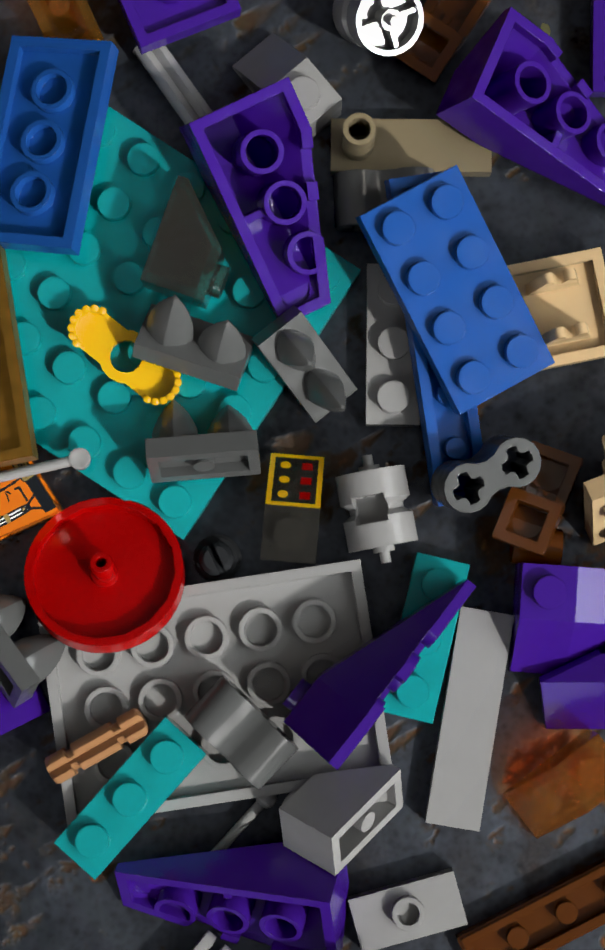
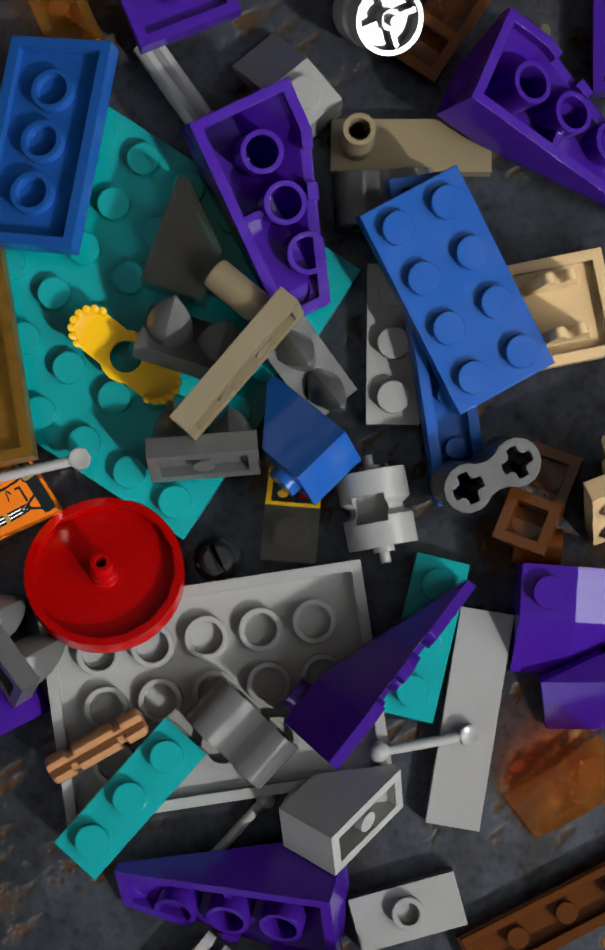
none -> dark tan piece [169,260,304,441]
none -> blue slope [262,375,362,505]
none -> light grey hinge [368,724,481,763]

